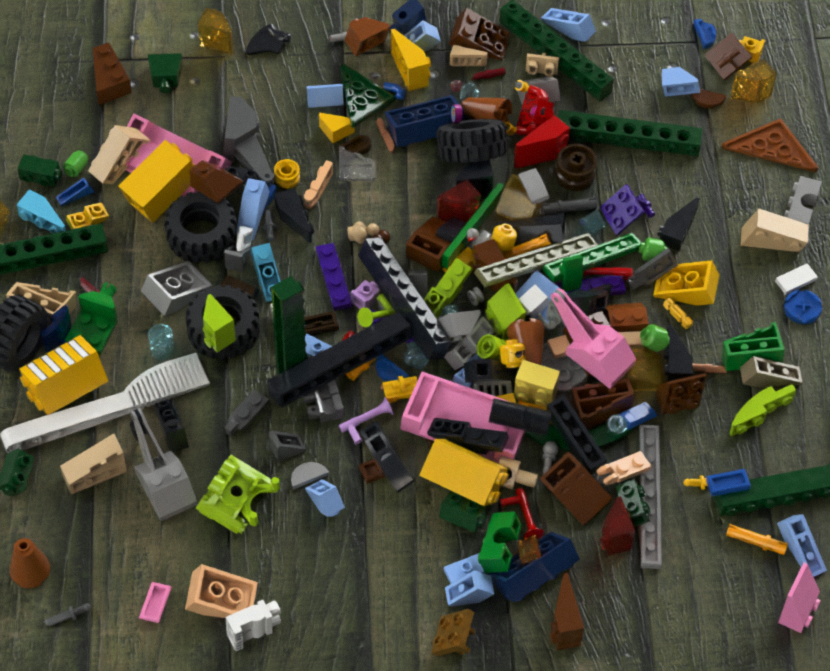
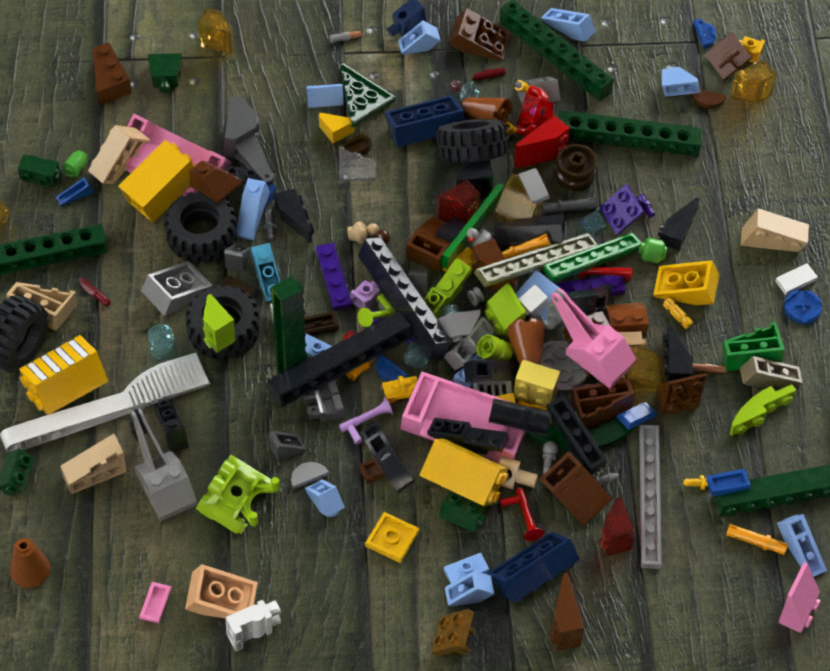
medium azure slope [16,190,66,234] -> none
slope [41,304,72,353] -> none
dark grey piece [45,603,91,626] -> none
green plate [65,282,118,356] -> none
yellow slope [66,202,109,230] -> none
dark grey hinge [224,389,269,437] -> none
white slope [236,226,253,252] -> none
black arm [246,24,291,55] -> none
yellow wheel [274,159,300,189] -> none
light nougat hinge [304,160,333,210] -> none
dark orange slope [345,17,391,57] -> none
nougat piece [376,118,395,153] -> none
blue arm [383,82,406,100] -> none
yellow slope [391,29,431,92] -> none
tan slope [450,45,488,66] -> none
magenta tile [451,104,462,123] -> none
green arch [478,512,522,573] -> none
yellow head [490,224,517,253] -> none
yellow head [500,339,526,368] -> none
clear orange tile [517,534,541,564] -> none
tan hips [526,52,559,77] -> none
light nougat tile [547,335,570,359] -> none
green slope [561,255,583,292] -> none
light nougat hinge [597,451,651,486] -> none
clear light blue bush [607,414,628,434] -> none
dark green brick [615,480,651,528] -> none
dark grey hinge [626,248,678,290] -> none
bright green head [640,324,670,352] -> none
dark orange tile [721,118,819,172] -> none
light grey arch [784,176,822,225] -> none
none -> yellow plate [365,512,420,563]

